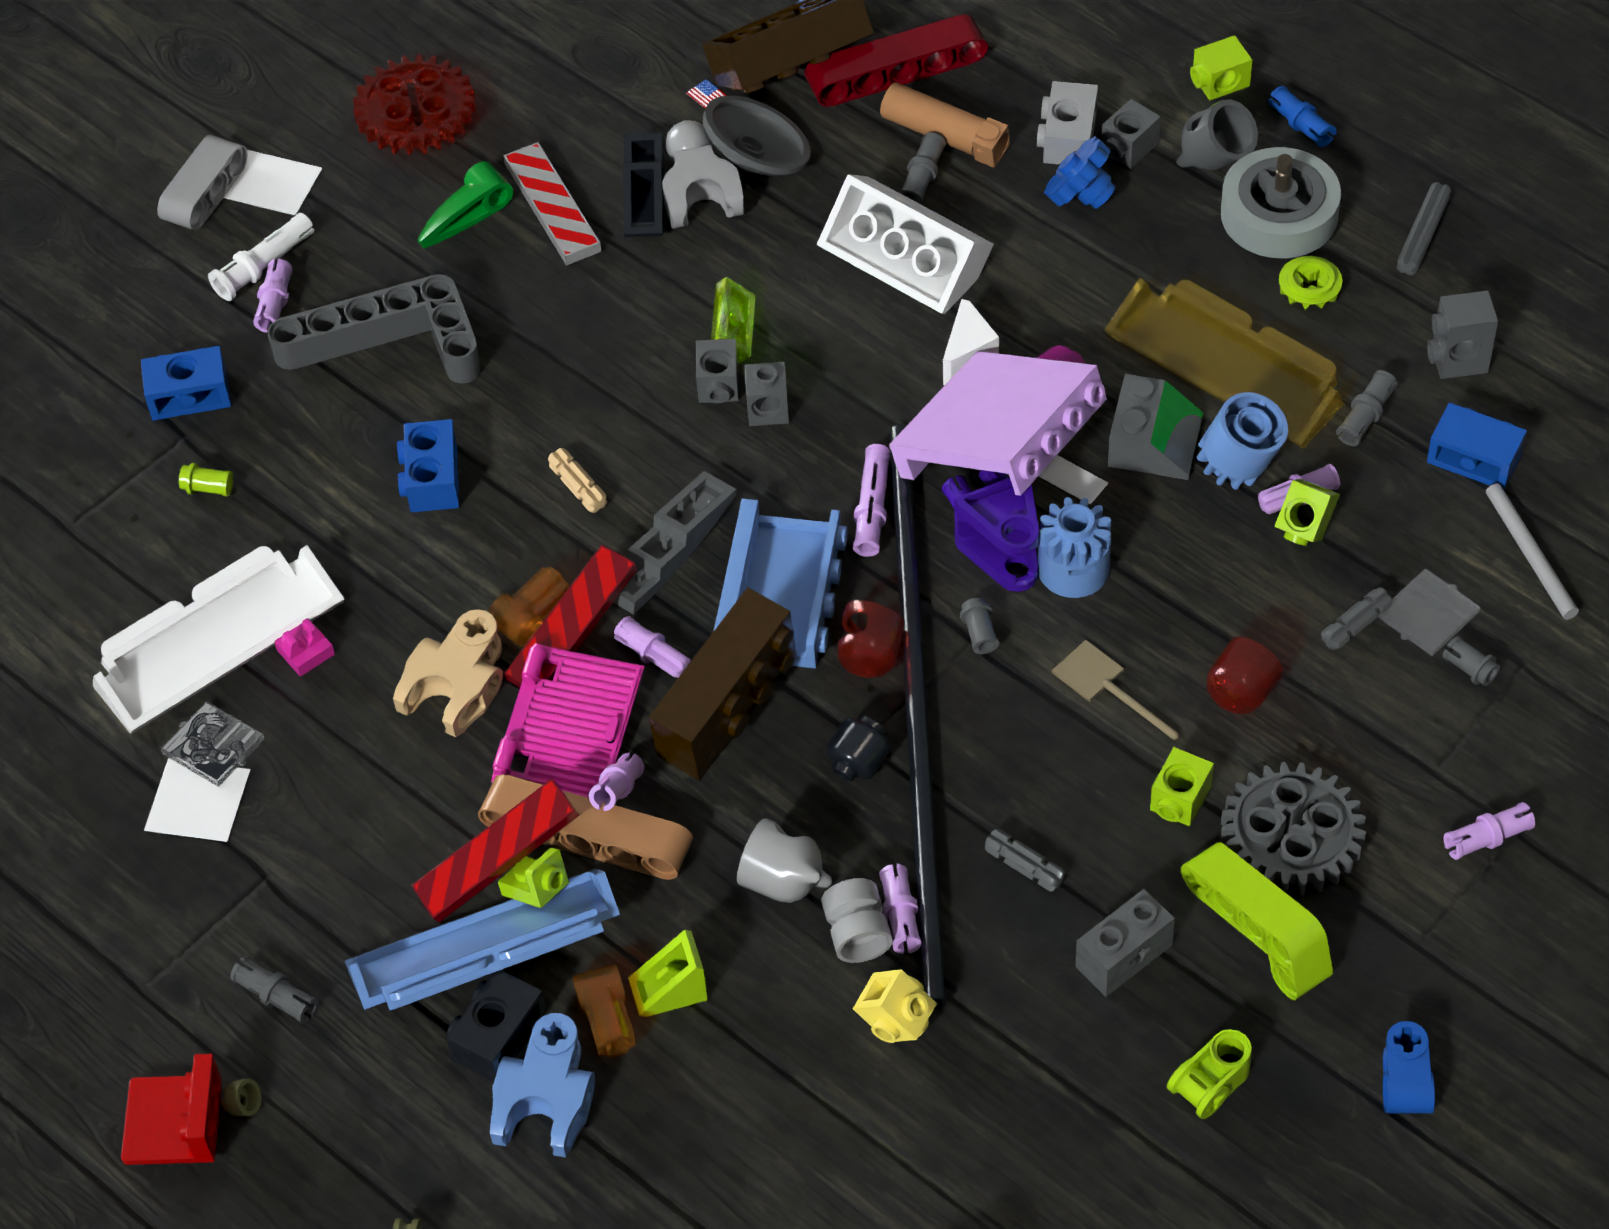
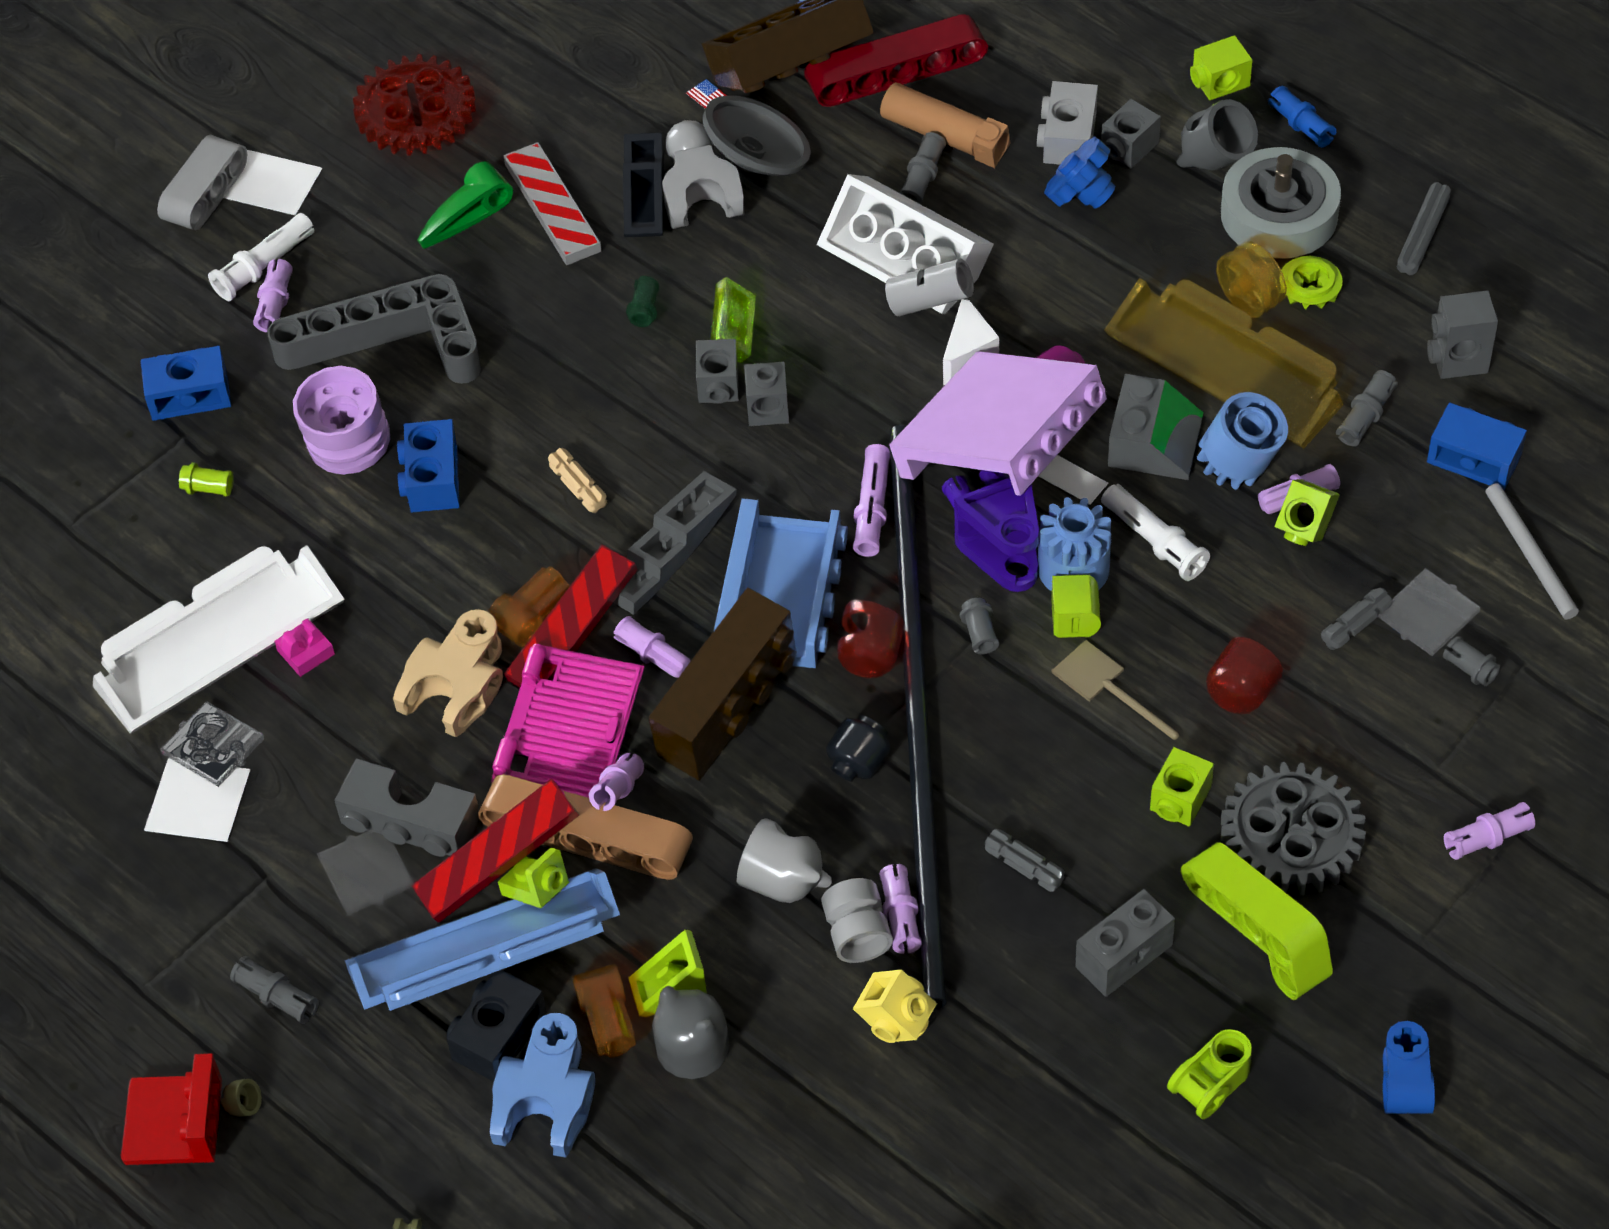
none -> lavender wheel [293,366,390,475]
none -> clear piece [317,830,413,916]
none -> dark grey arch [334,759,479,857]
none -> clear green pin [626,276,660,327]
none -> dark grey piece [652,985,729,1079]
none -> light grey pin [885,258,974,316]
none -> lime piece [1051,575,1101,638]
none -> white pin [1101,484,1210,581]
none -> clear yellow wheel [1216,241,1287,318]

